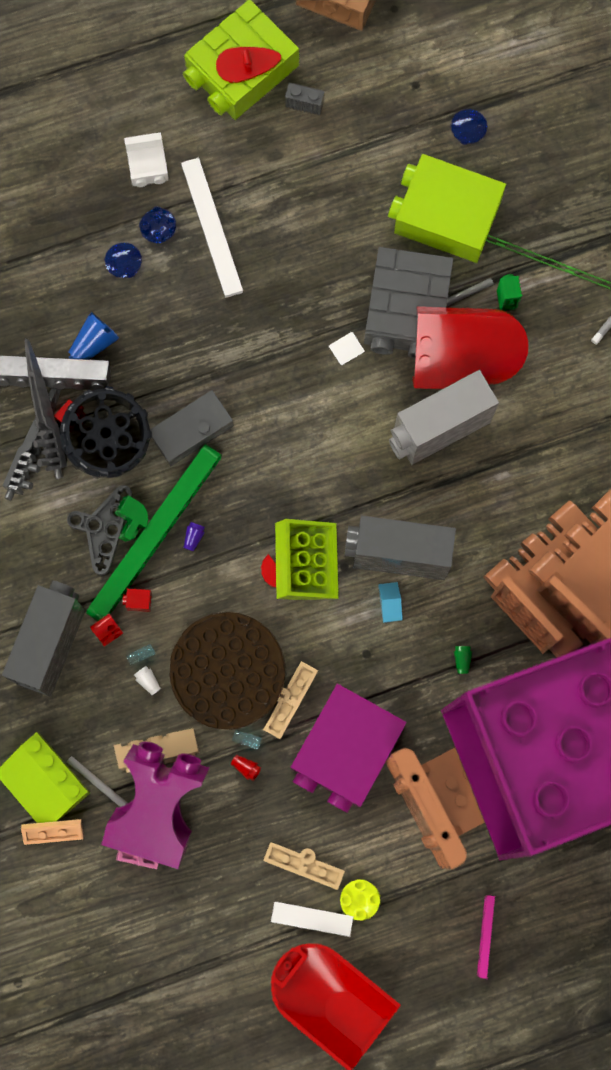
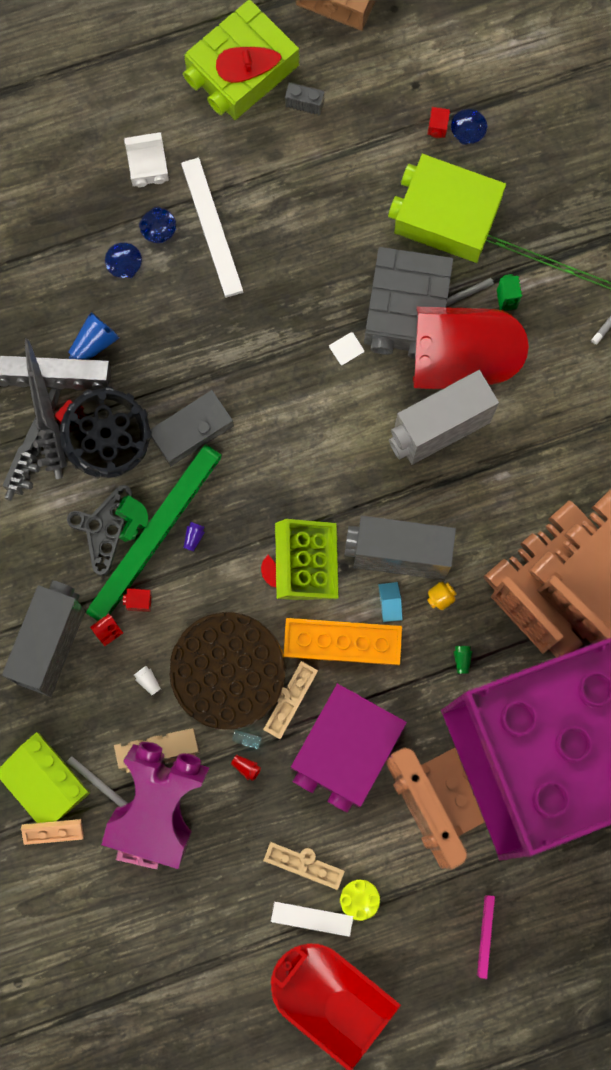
clear light blue piece [126,644,156,666] -> none
none -> light orange plate [283,618,402,665]
none -> red brick [427,107,450,138]
none -> yellow head [427,582,457,610]

